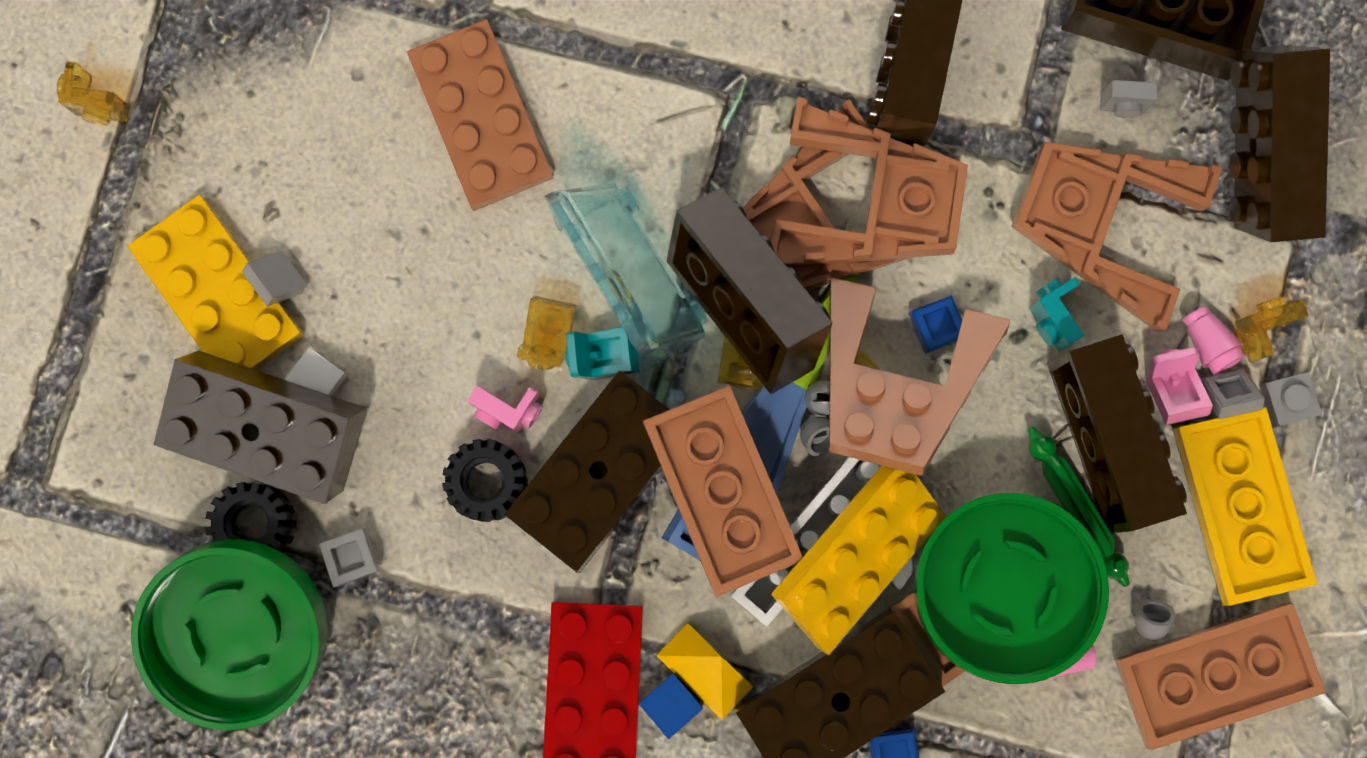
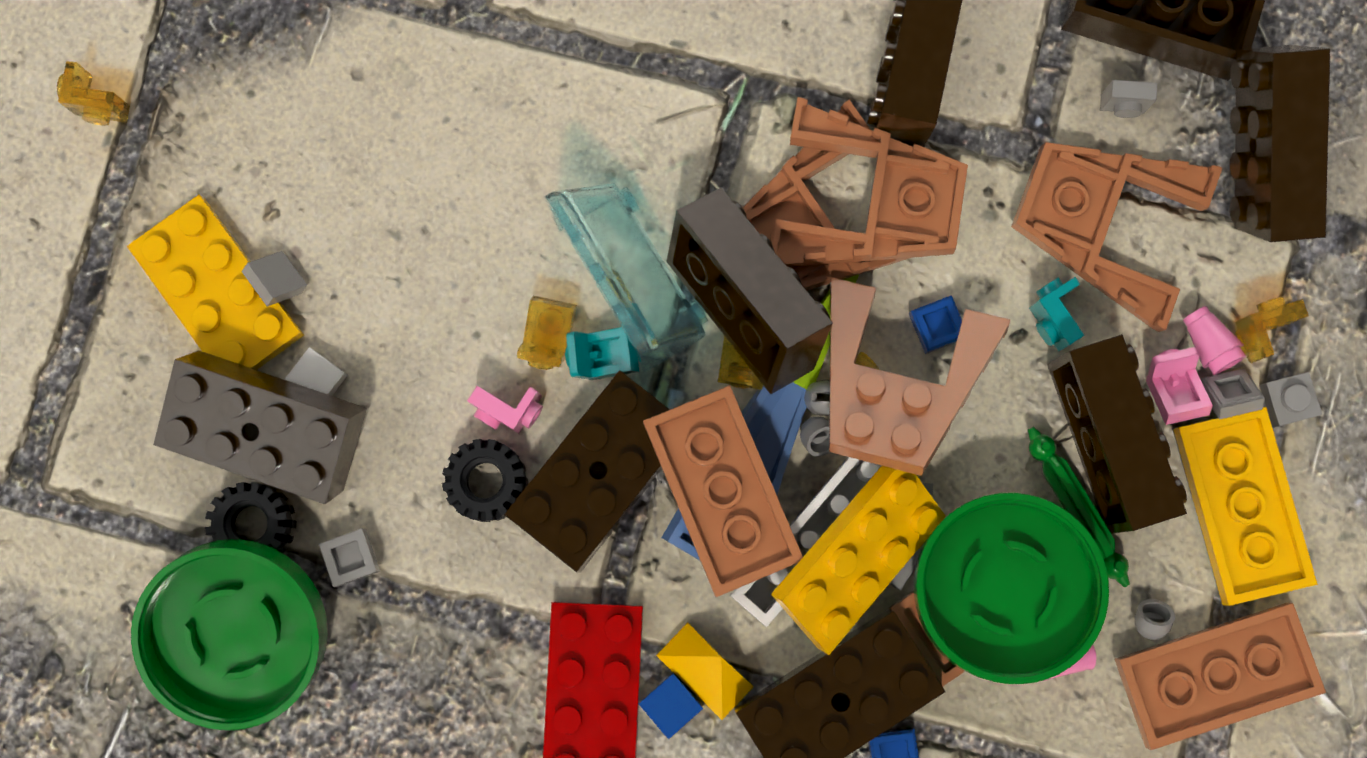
nougat plate [406,19,554,211] -> none

